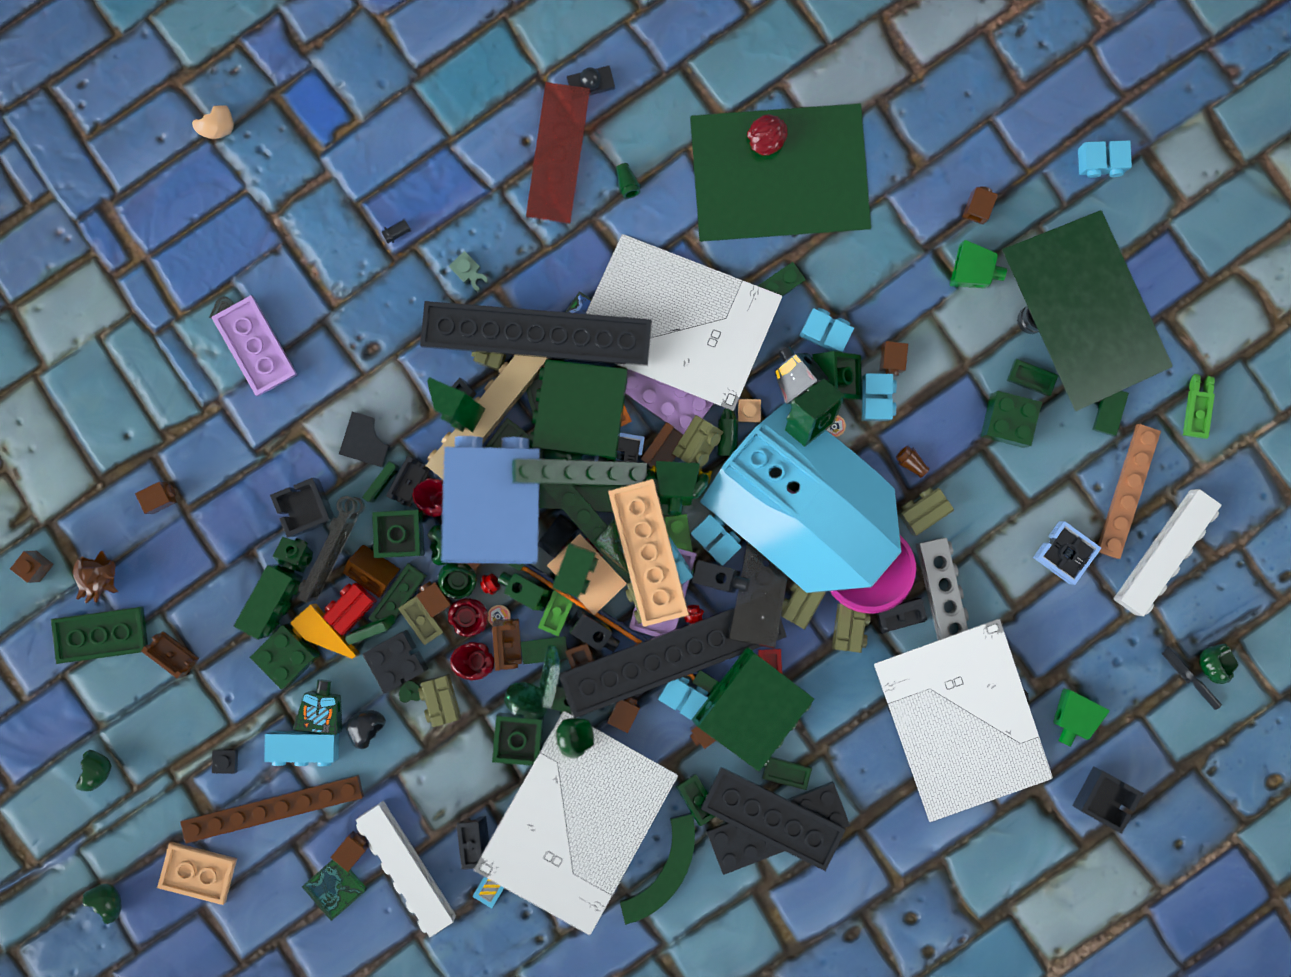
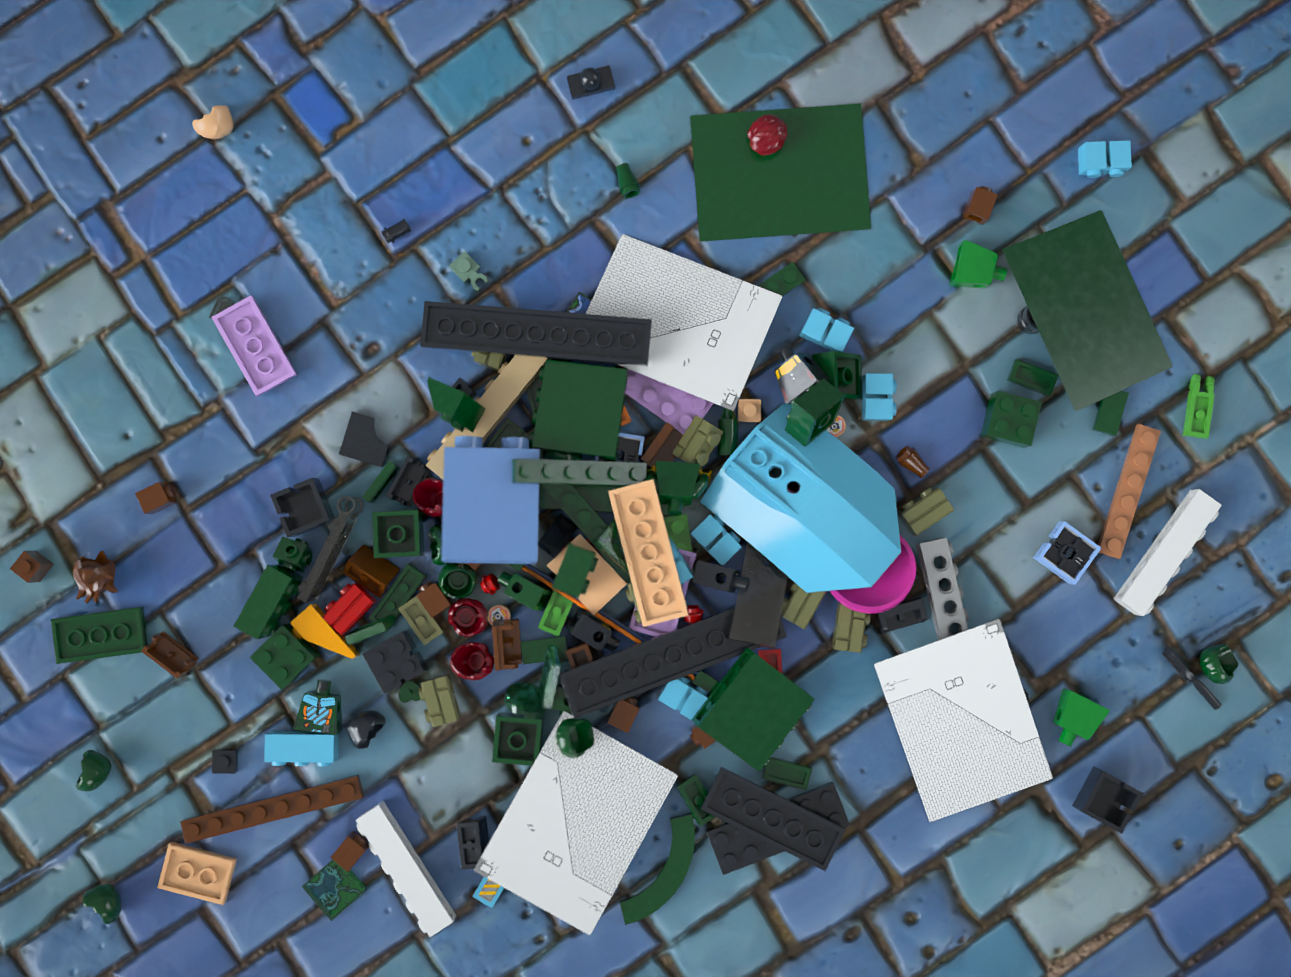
clear red tile [526,82,590,224] -> none
reddish brown brick [879,341,908,376] -> none

